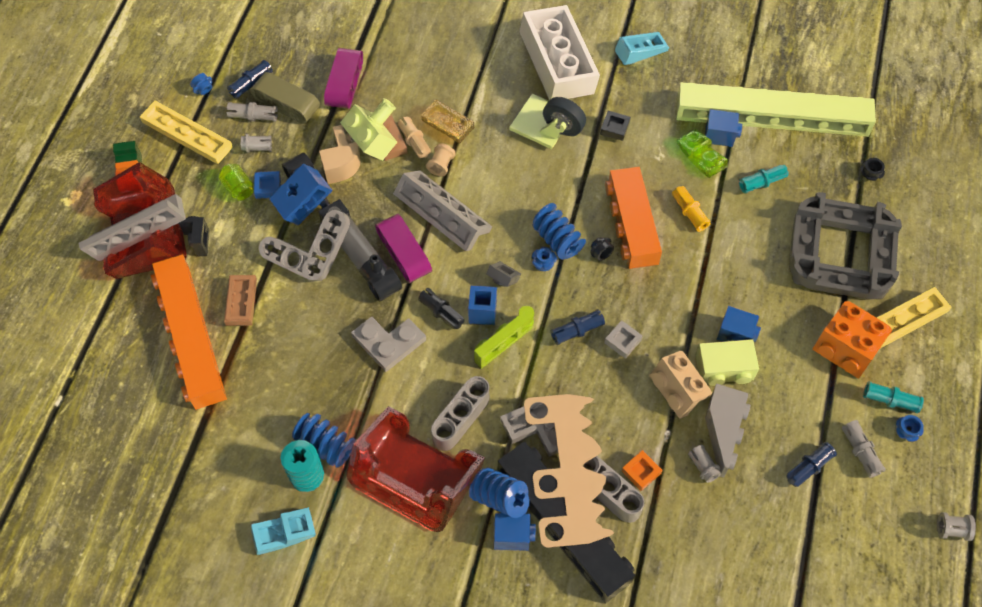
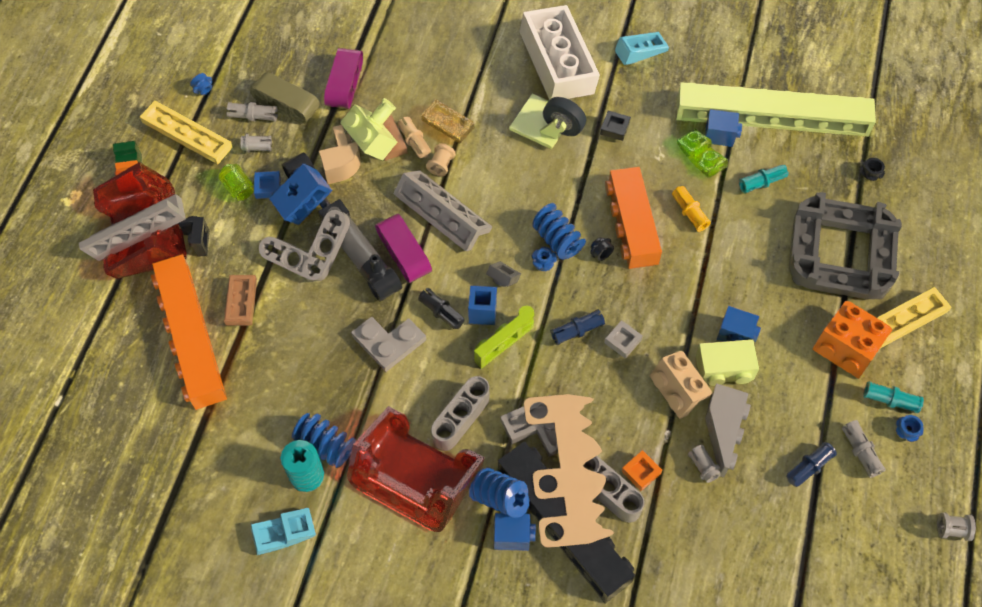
dark blue pin [227,60,273,99] -> none

